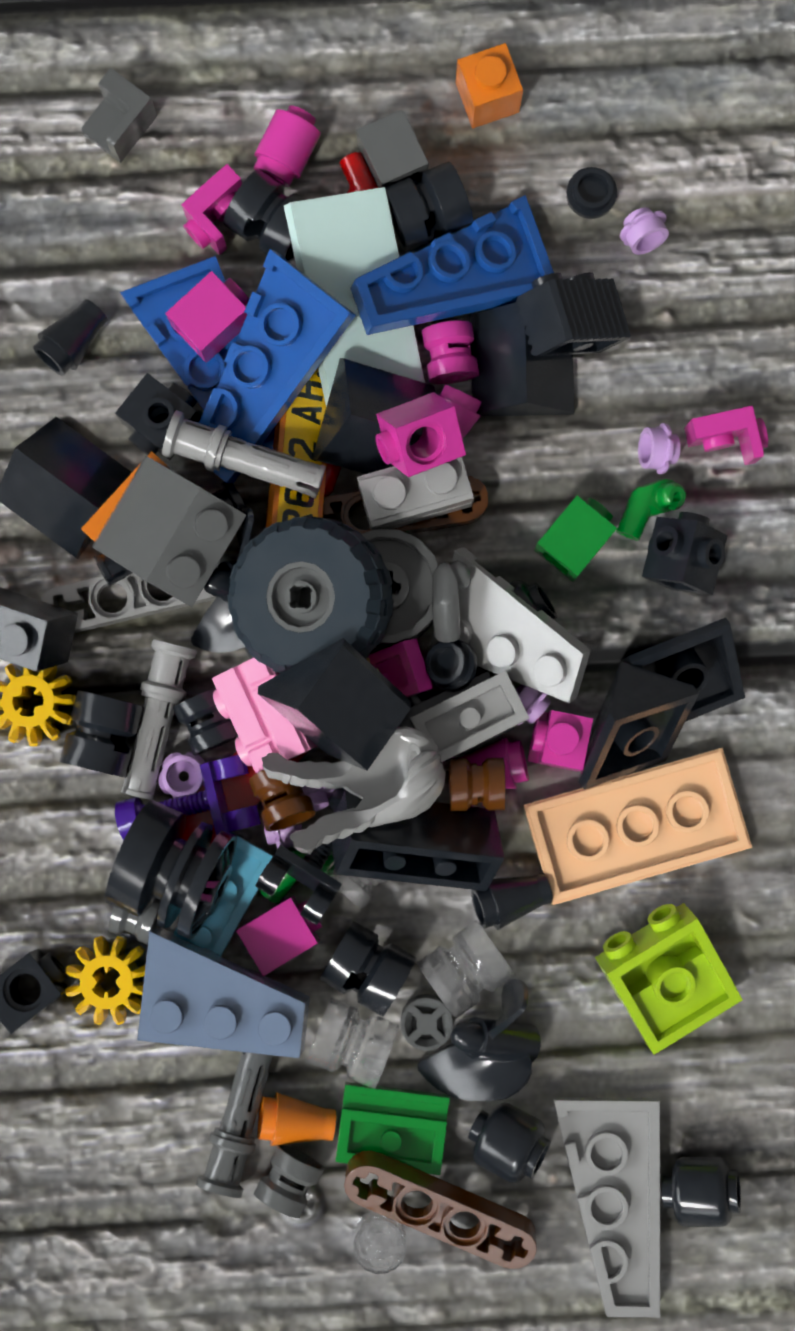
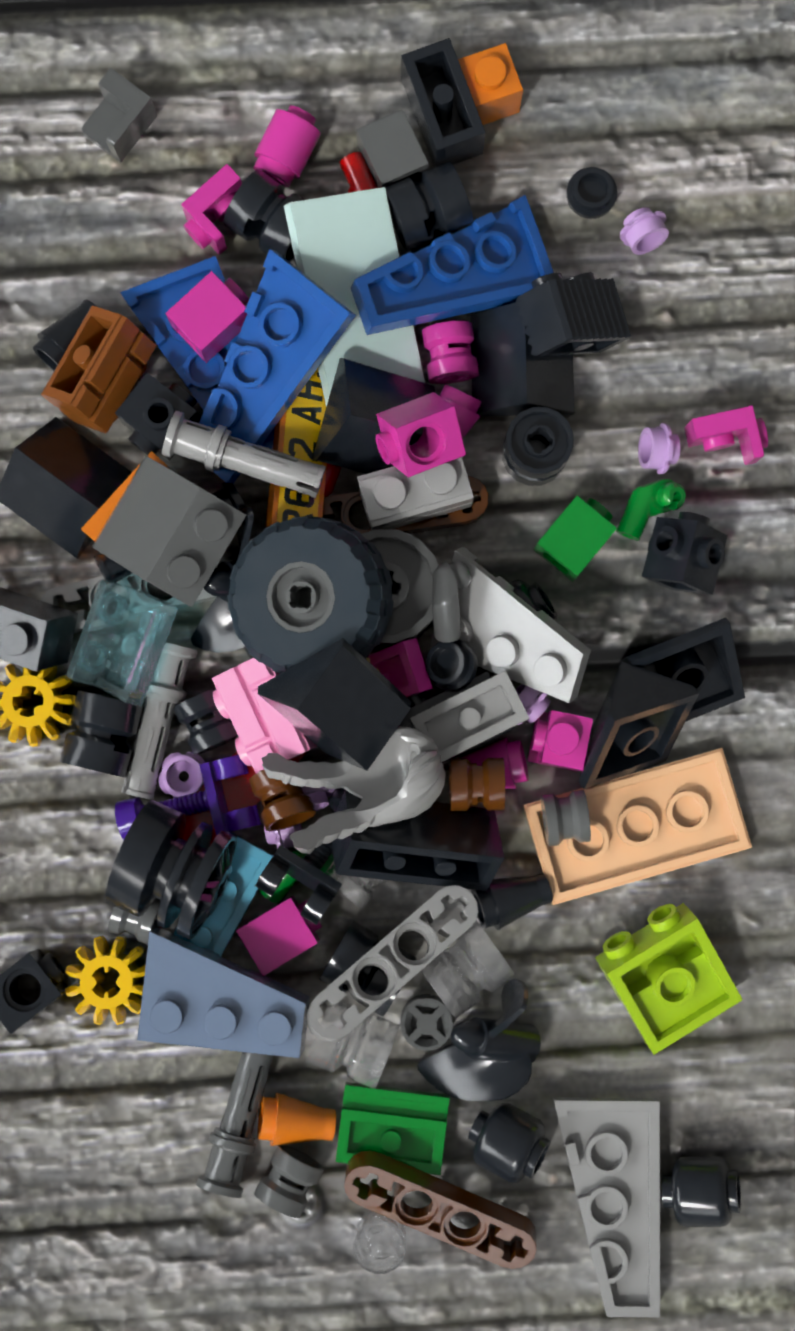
none -> dark orange brick [41,305,157,434]
none -> clear light blue bracket [67,580,178,706]
none -> light grey beam [306,885,478,1042]
none -> black brick [401,38,486,167]
none -> black wheel [502,407,574,486]
none -> dark grey wheel [541,790,591,847]

